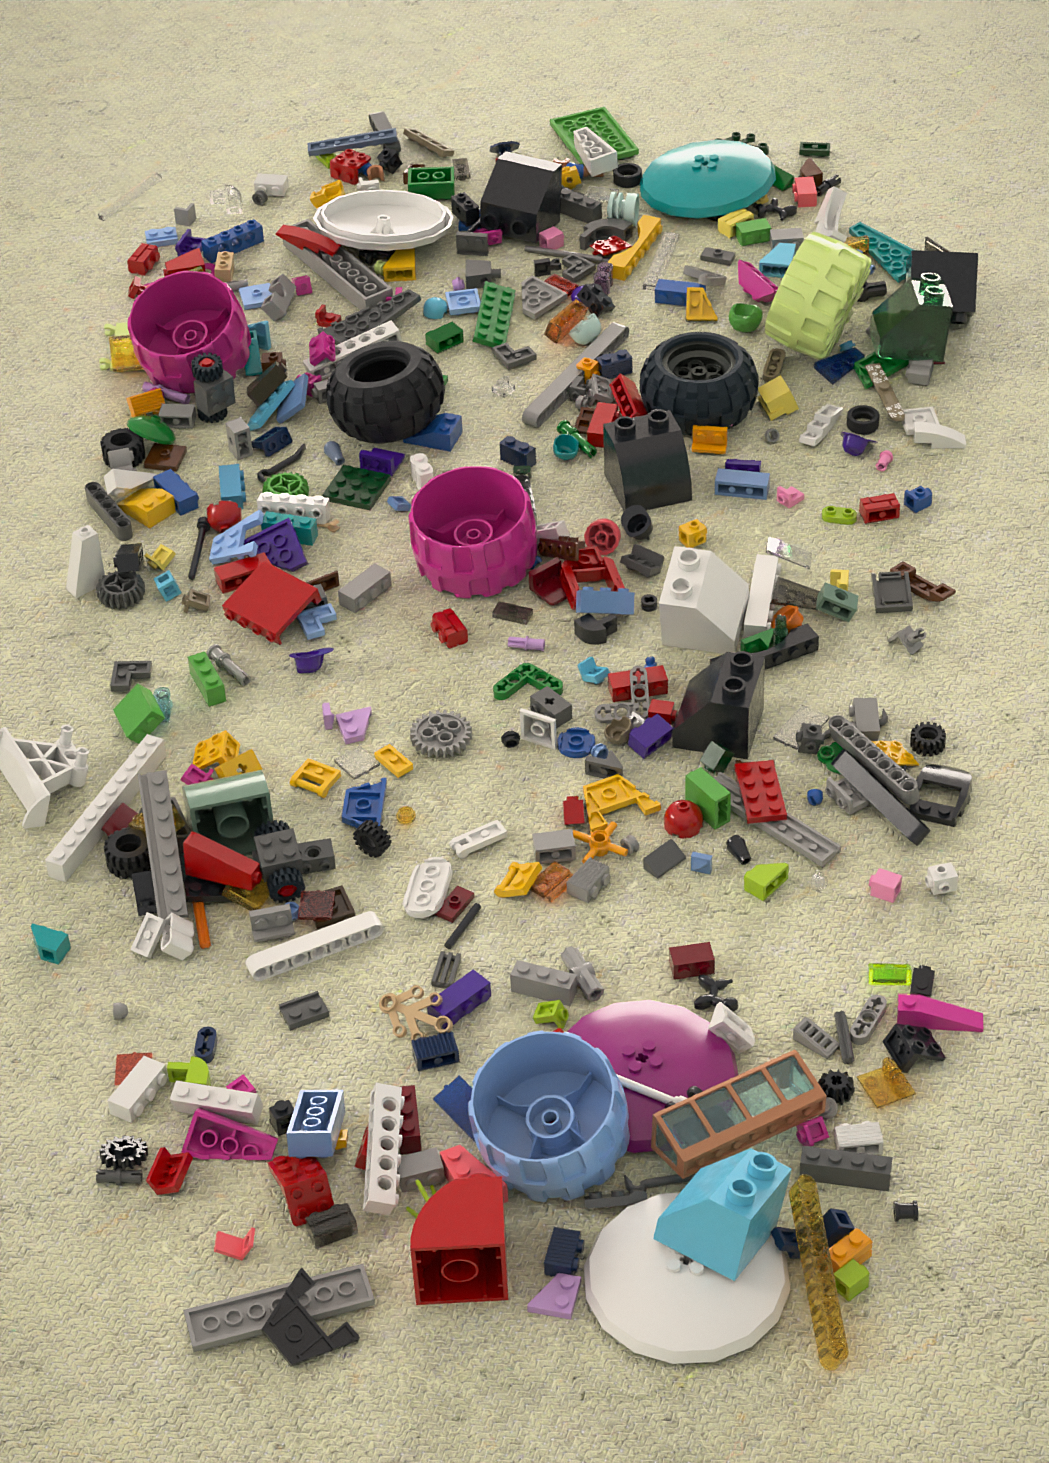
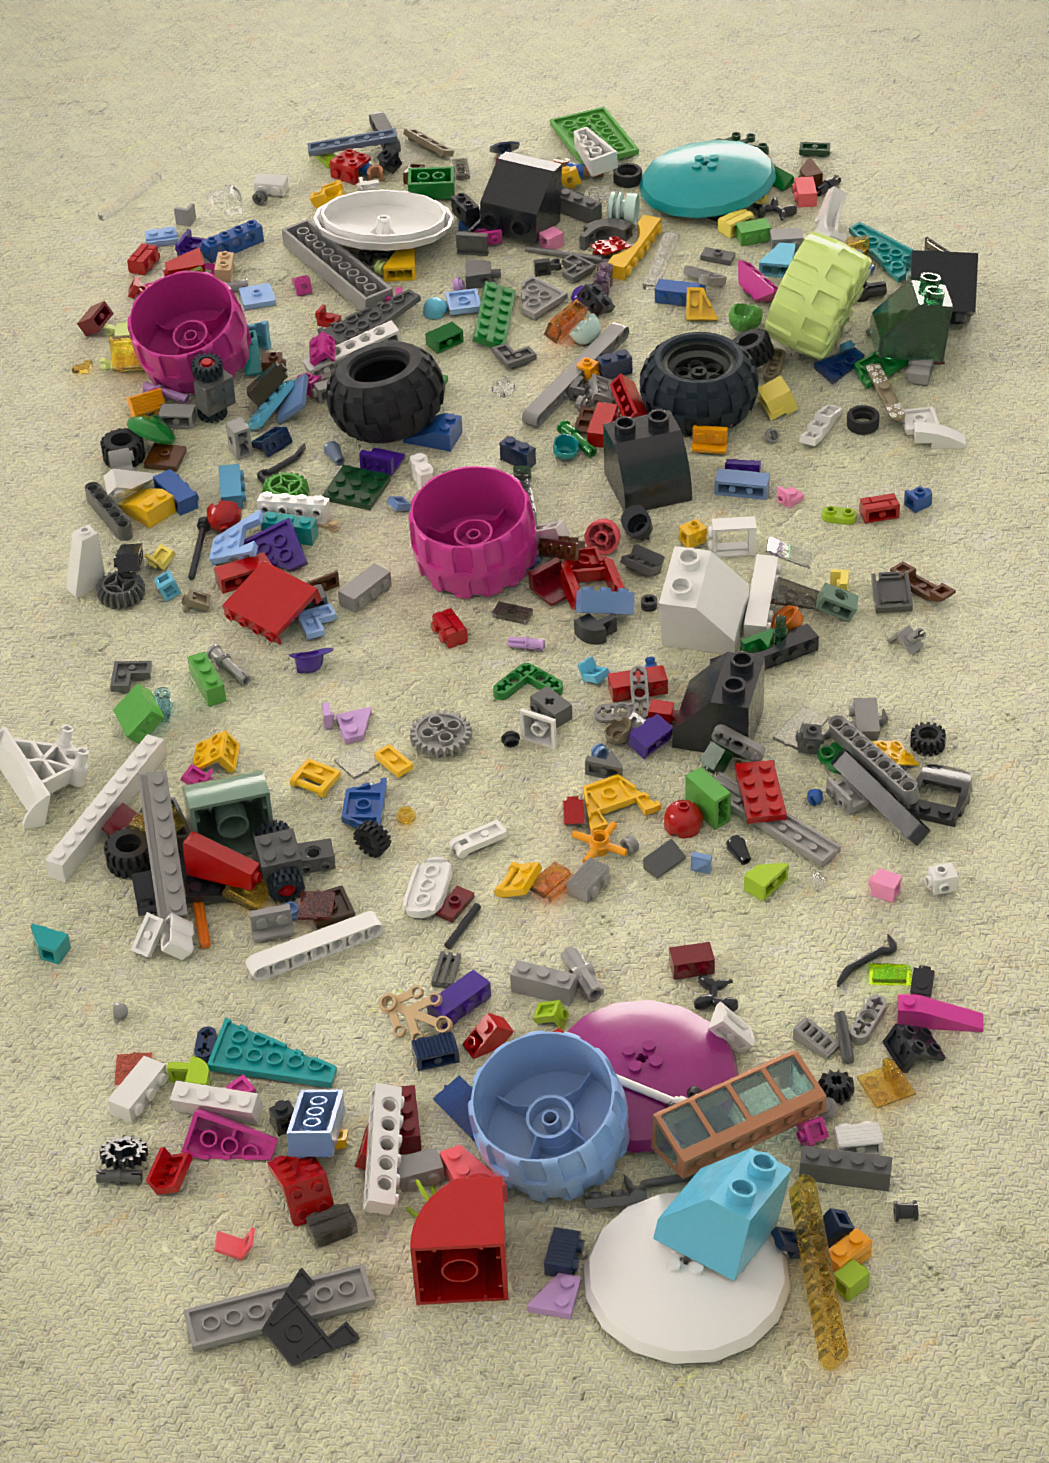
yellow brick [214,749,263,778] -> none
light grey arch [261,274,296,321] -> none
red slope [275,224,341,257] -> none
dark grey plate [279,991,329,1031] -> none
light grey brick [532,829,576,864] -> none
clear red plate [544,274,578,297] -> none
blue tile [557,727,596,758] -> none
dark purple piece [840,432,878,456] -> none
bright pink pin [876,450,893,471] -> none
none -> clear yellow tile [72,360,93,374]
none -> dark red brick [77,301,114,336]
none -> teal wing [207,1017,337,1088]
none -> red slope [462,1013,514,1059]
none -> white window [708,516,757,558]
none -> light grey beam [712,725,765,762]
none -> black tyre [733,329,775,368]
none -> black piece [837,934,897,987]

